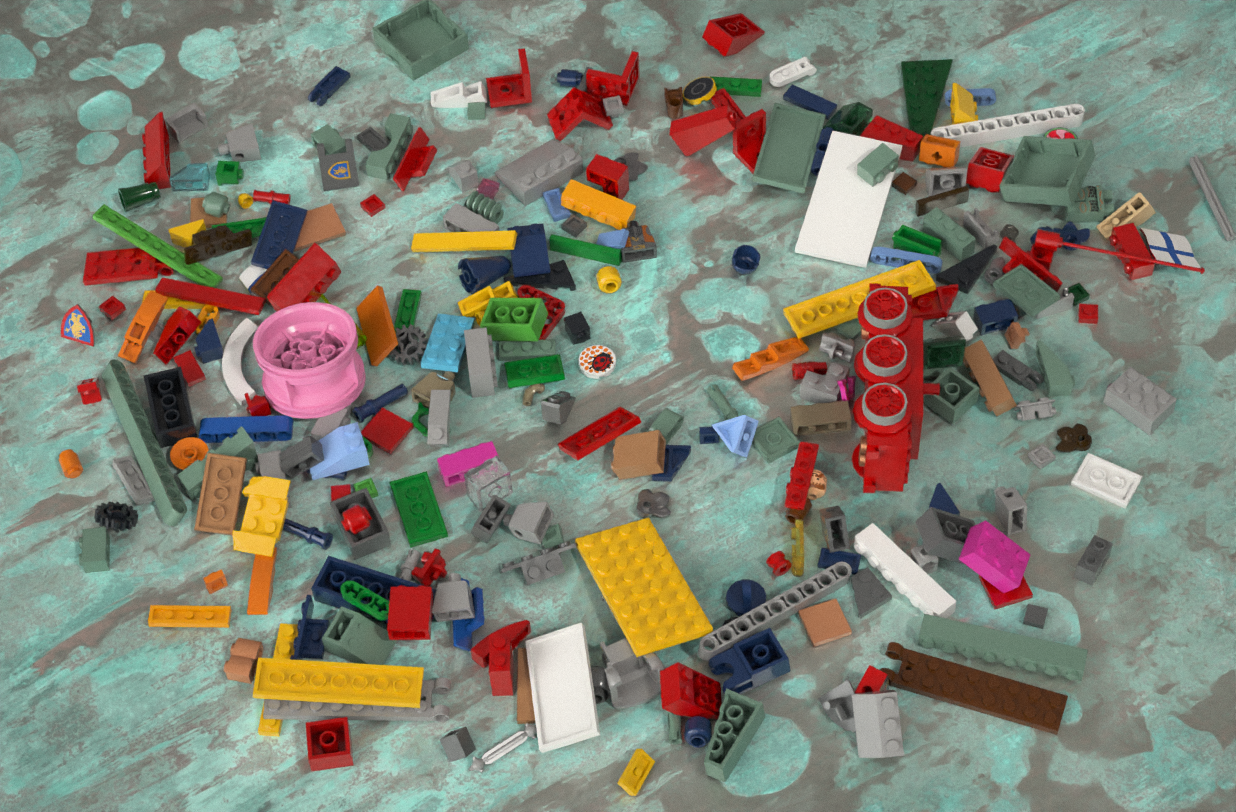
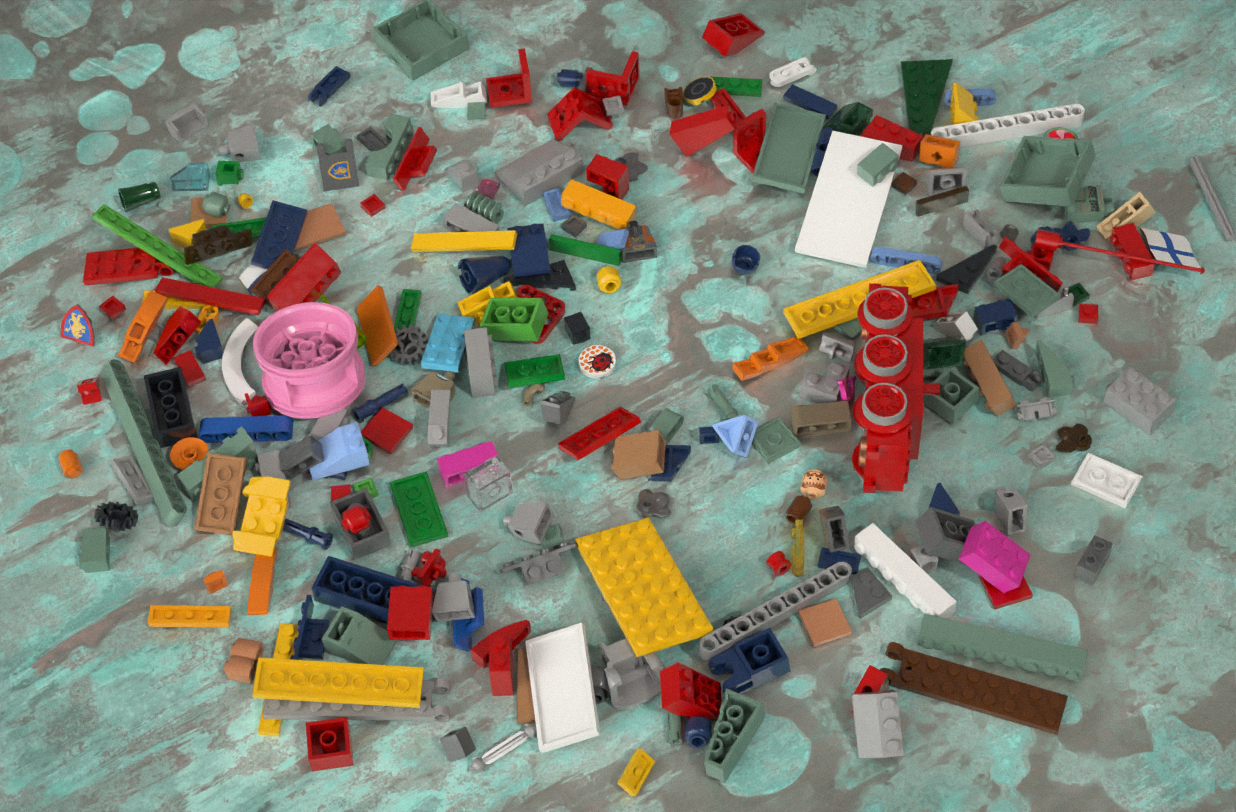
red slope [142,112,171,189] -> none
red pin [253,190,291,205] -> none
green beam [341,580,389,620] -> none
green helmet [412,402,451,437] -> none
dark grey brick [471,494,511,543] -> none
sand green plate [499,339,556,361] -> none
dark blue tile [726,579,766,616] -> none
red bracket [785,442,819,510] -> none
red hinge [792,361,827,380] -> none
dark grey shield [818,679,855,732] -> none
green window [892,225,942,257] -> none
sand green brick [922,207,976,262] -> none
red slope [966,147,1015,193] -> none
dark grey tile [1023,604,1048,629] -> none

